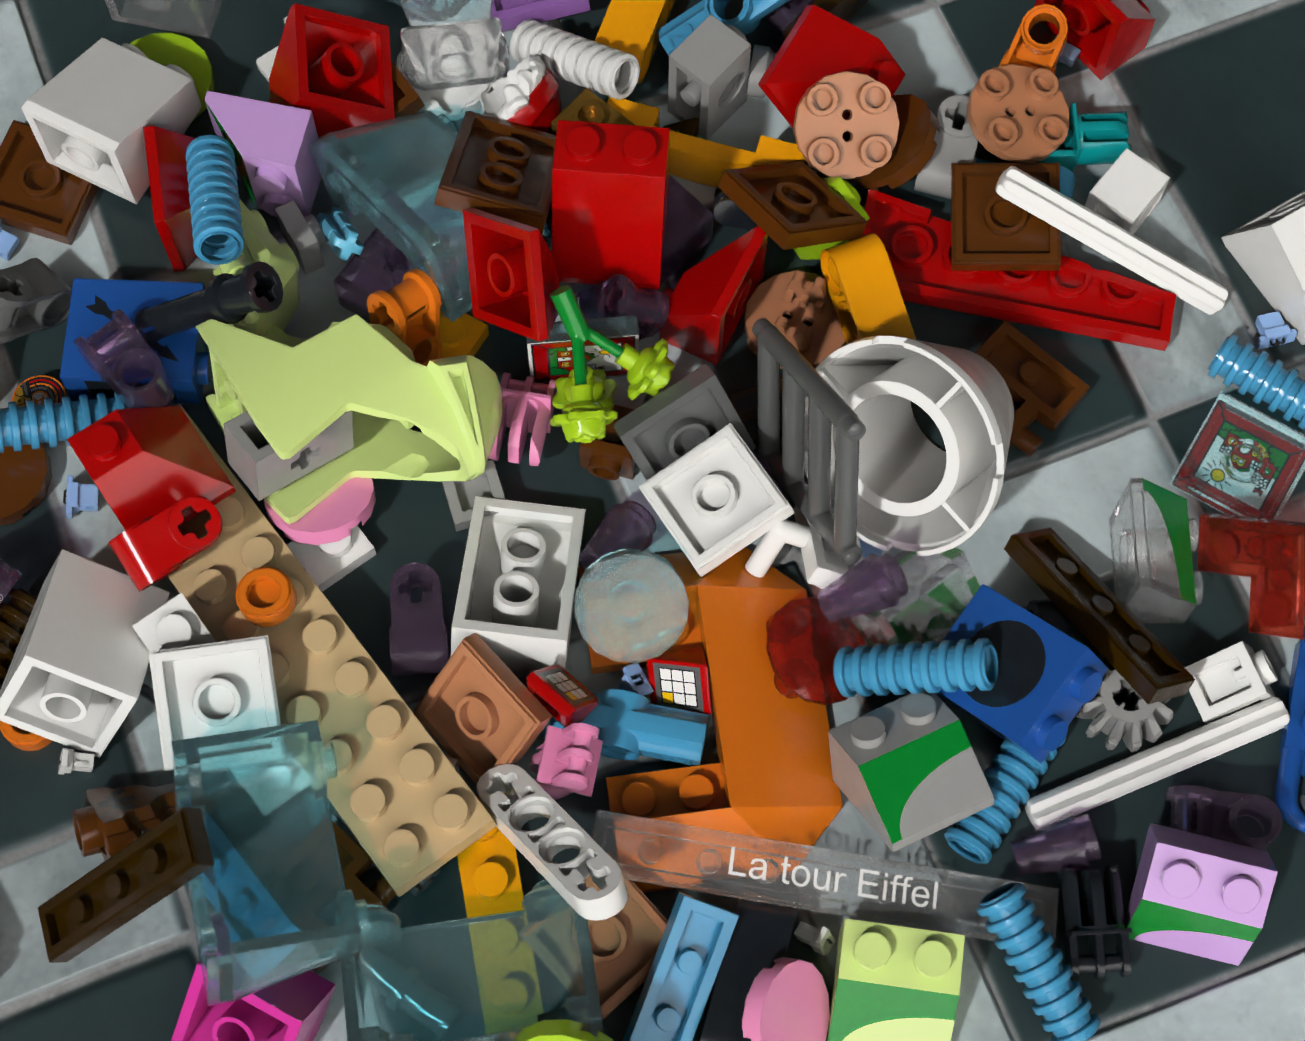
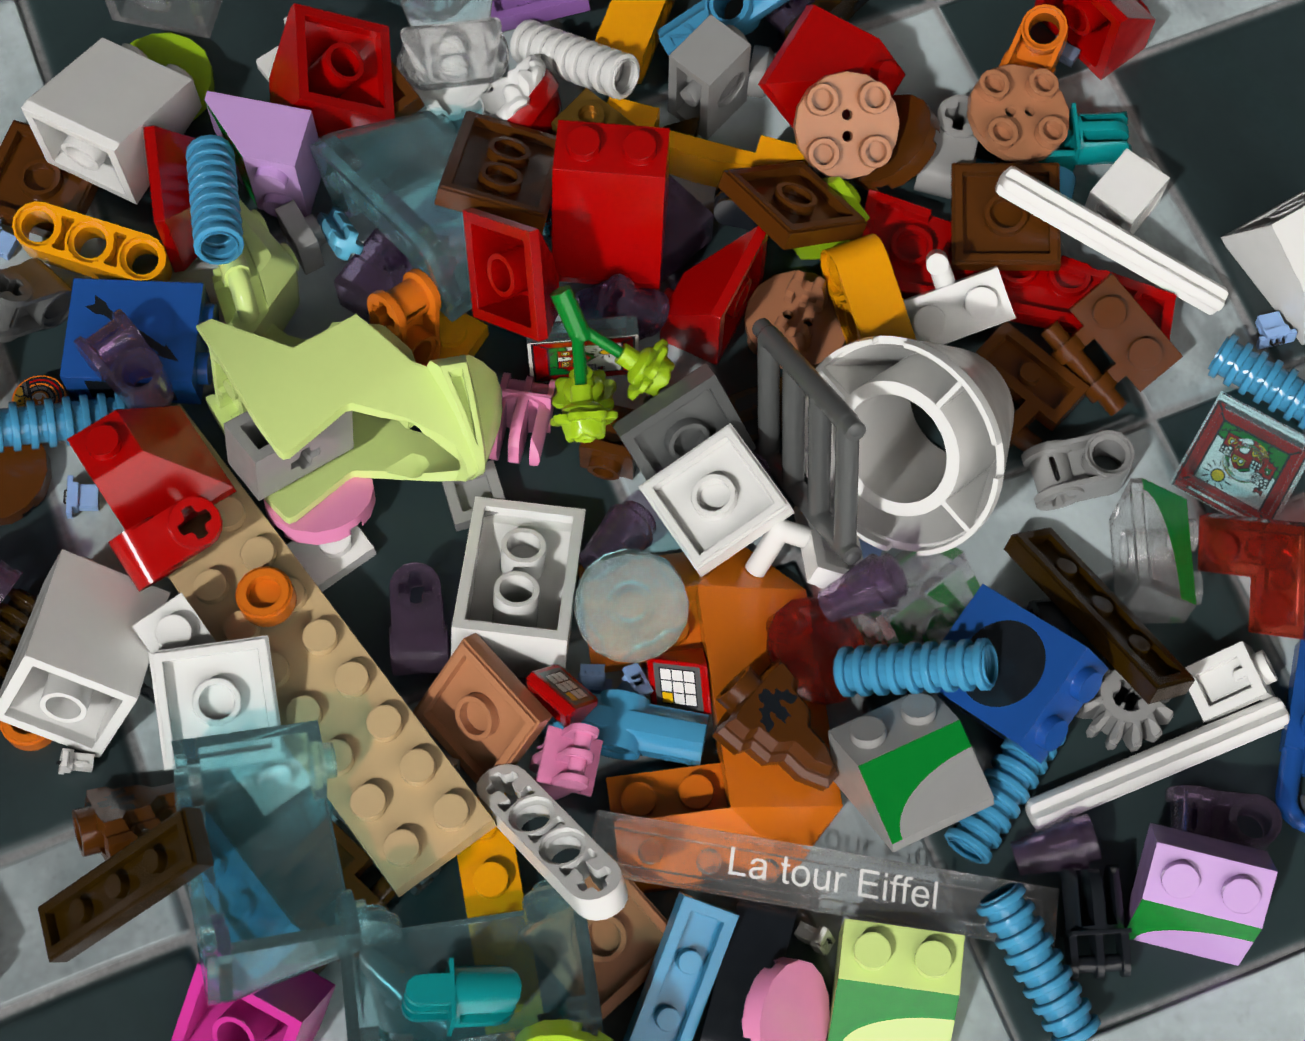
black pin [135,261,283,343] -> none
none -> light orange beam [12,201,172,282]
none -> teal arm [401,958,522,1036]
none -> light blue piece [575,664,612,694]
none -> reddish brown rock [712,658,839,791]
none -> white plate [903,249,1016,345]
none -> light grey piece [1021,430,1135,511]
none -> reddish brown plate [1040,273,1183,416]

